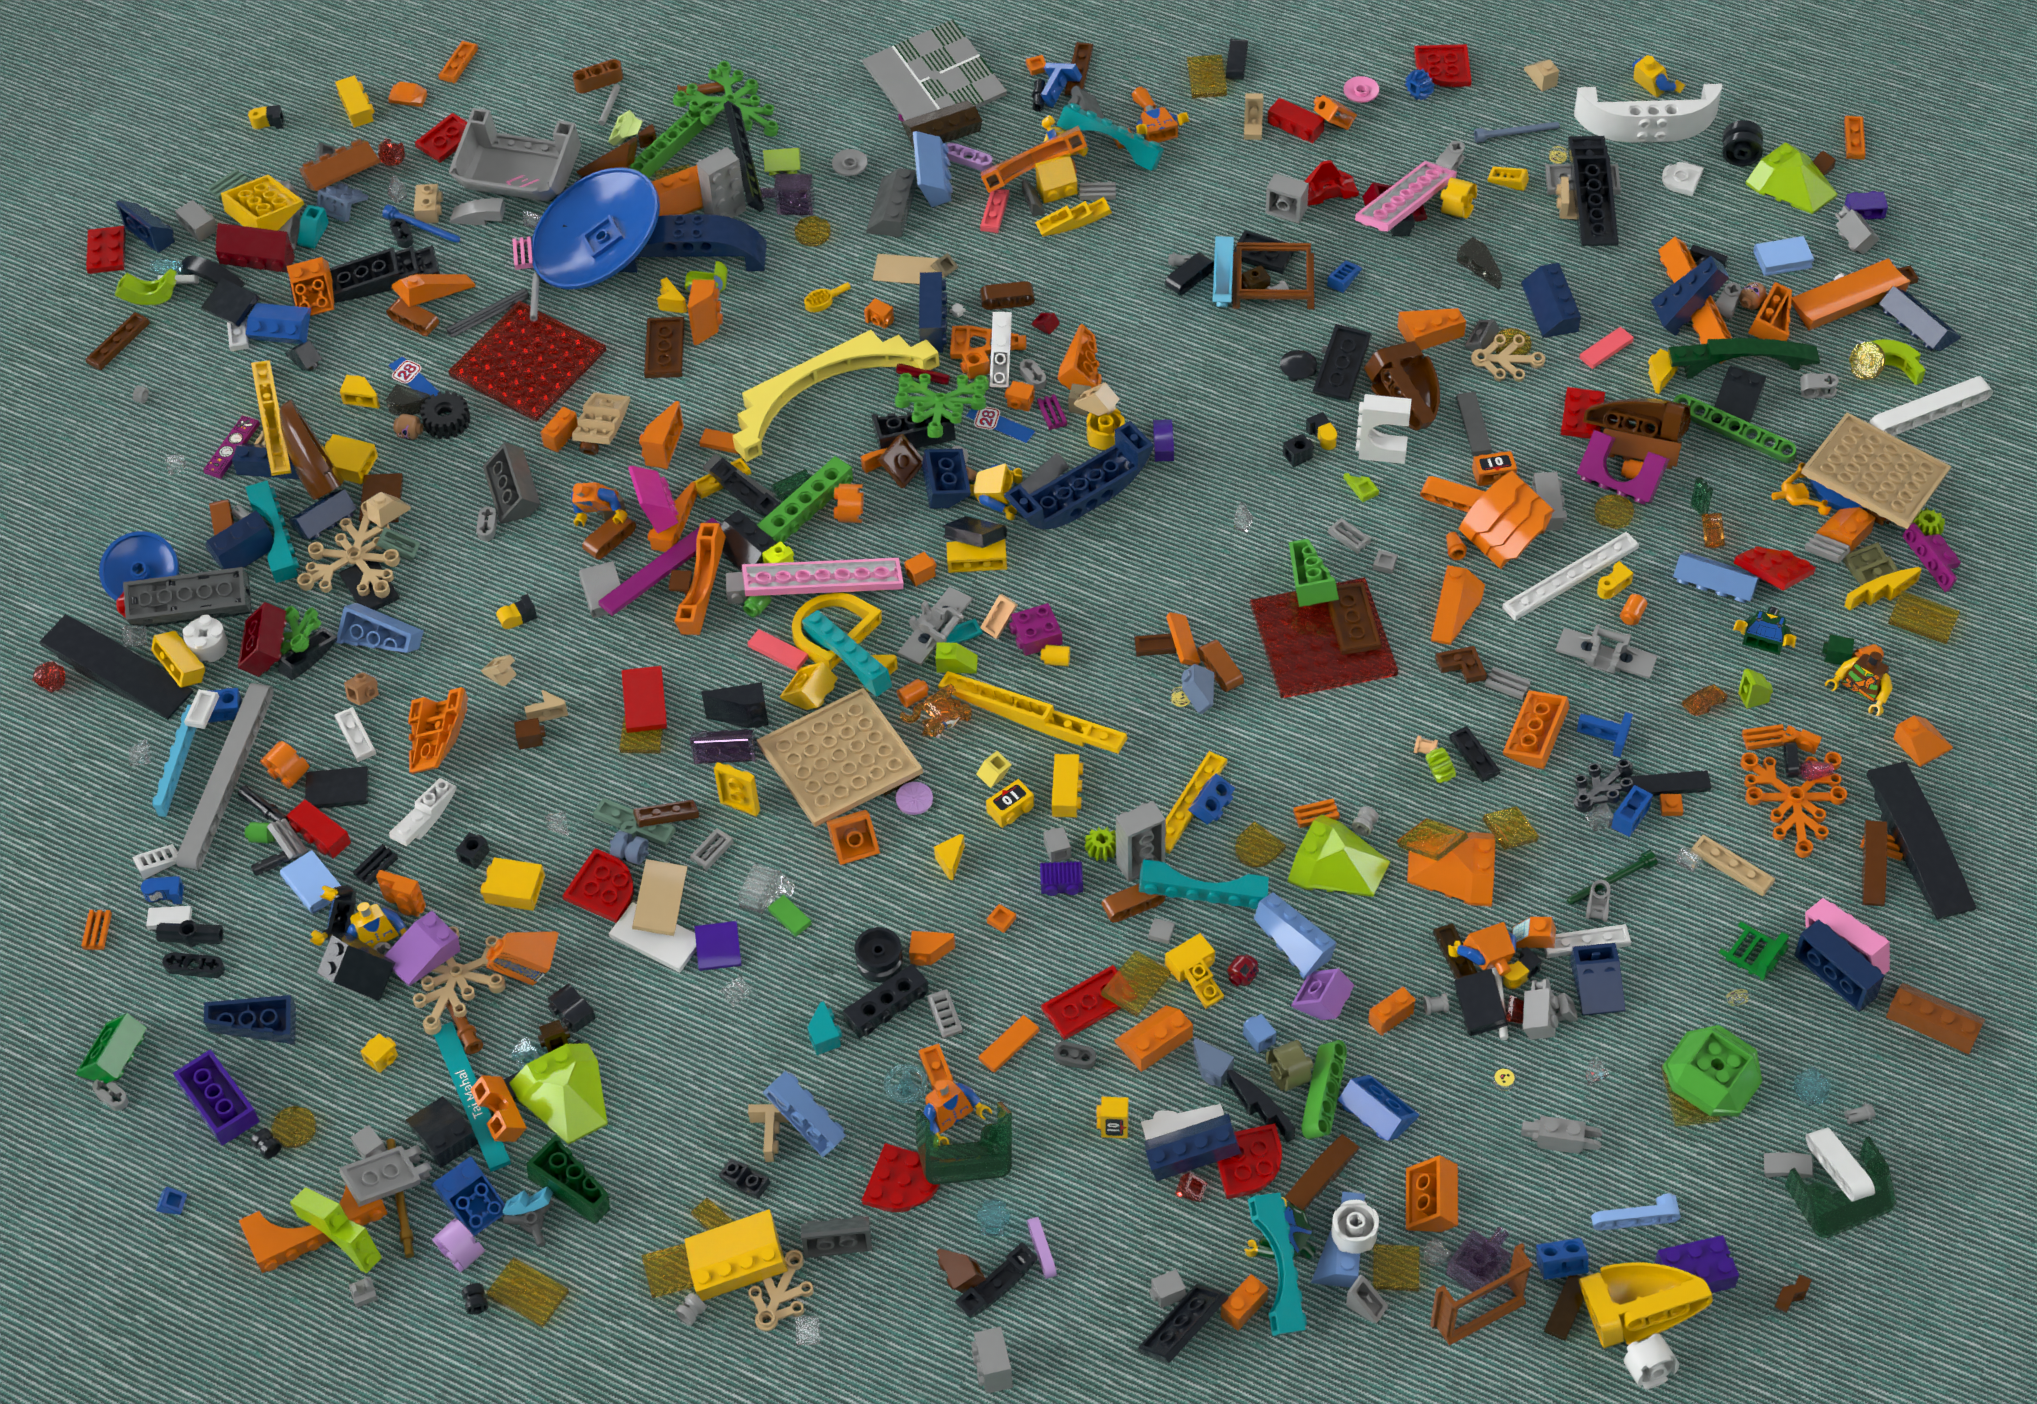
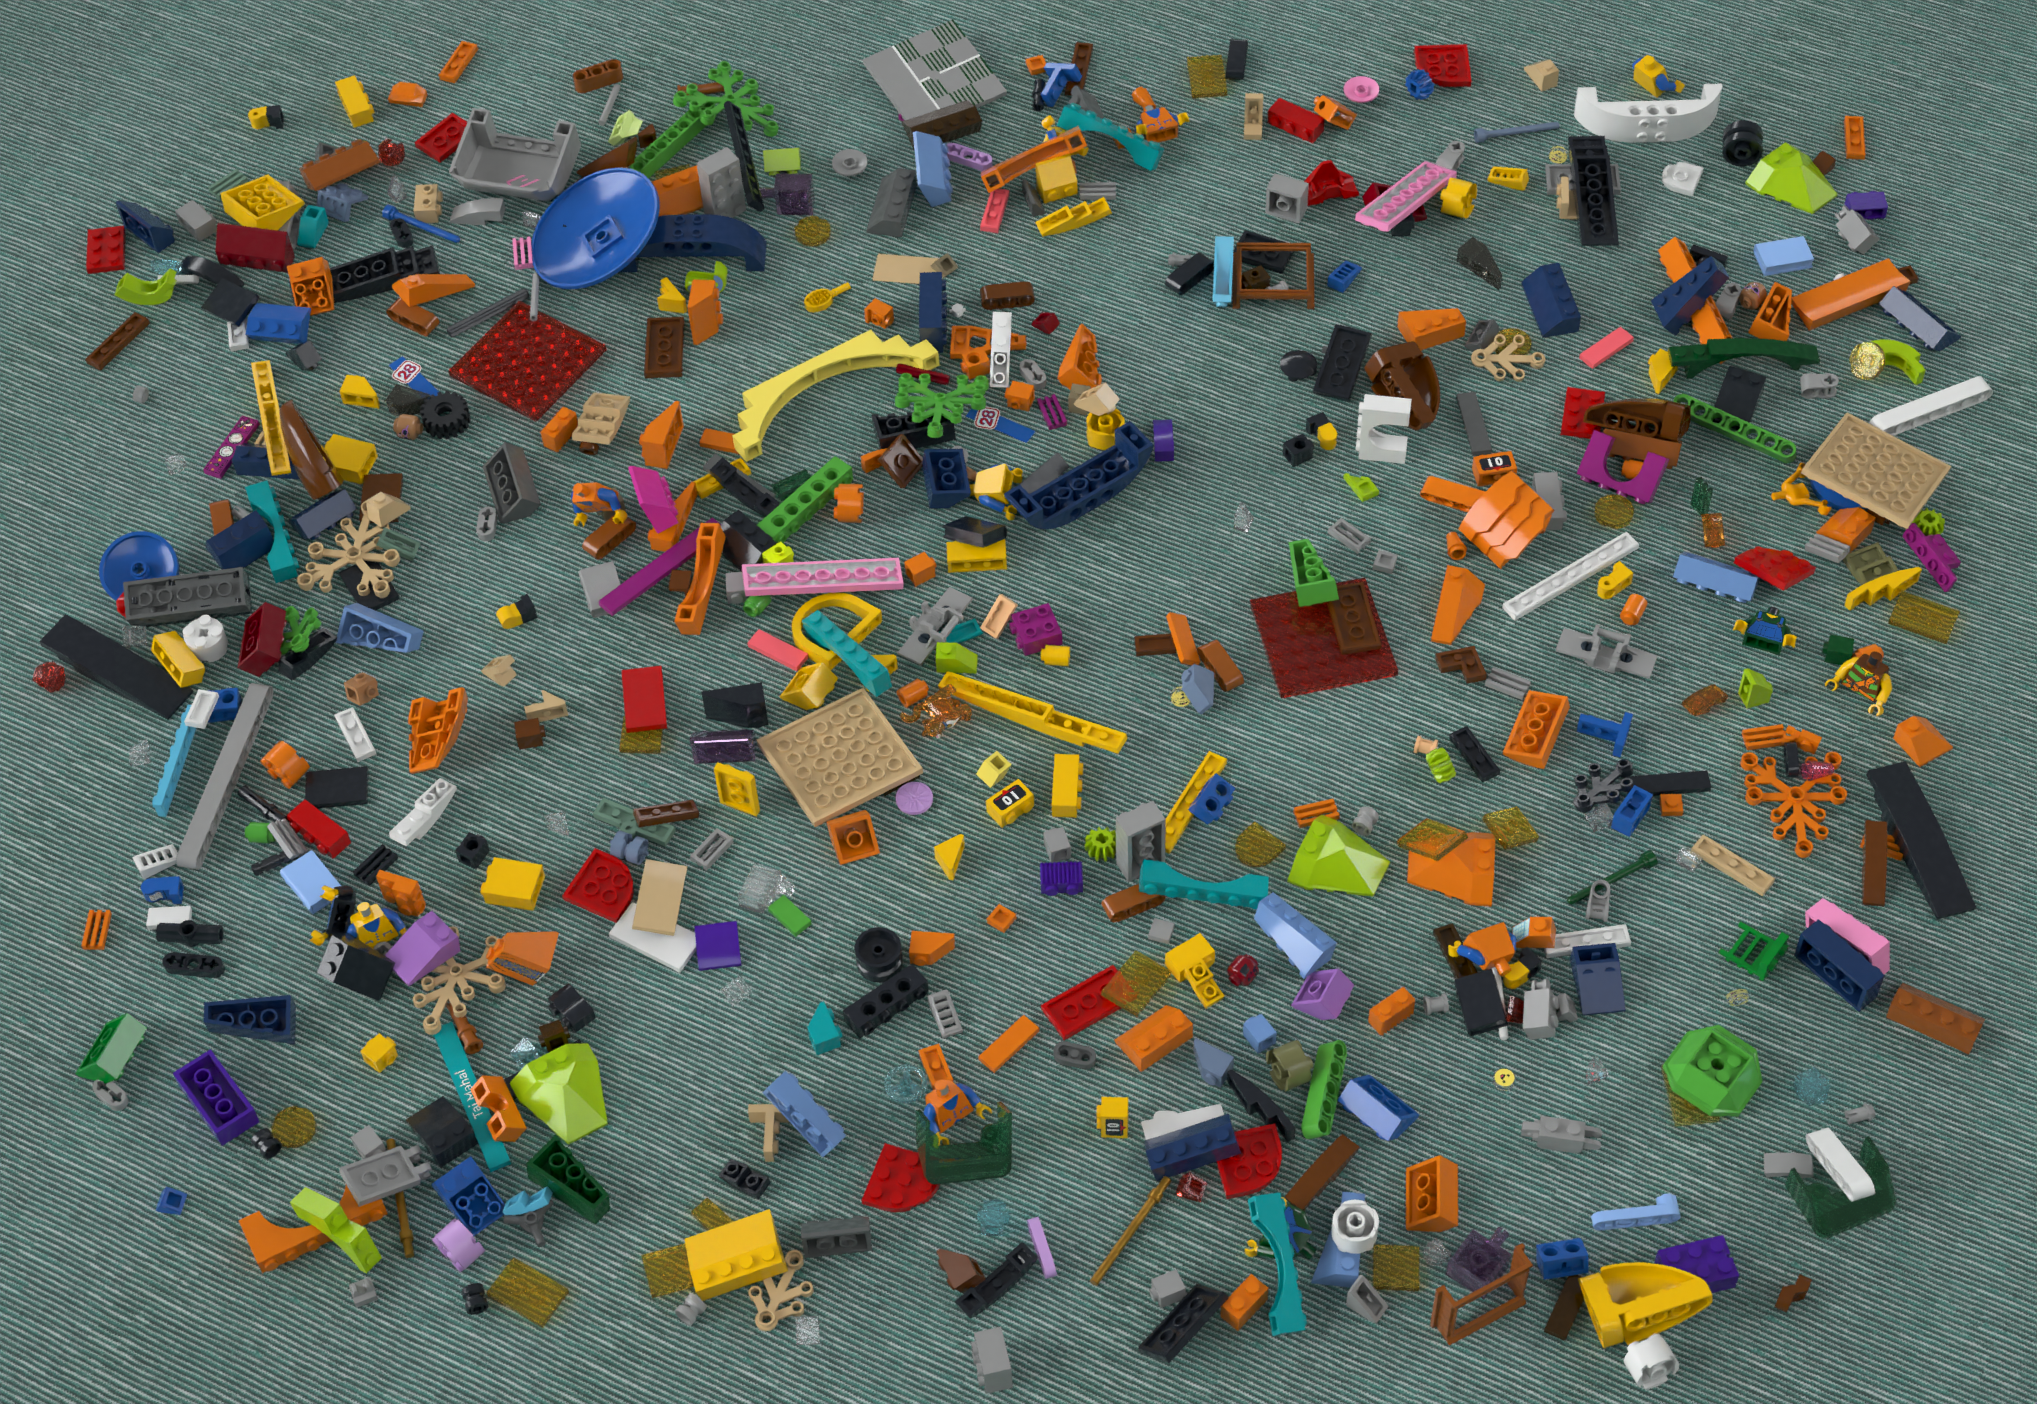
none -> pearl gold bar [1090,1176,1171,1286]

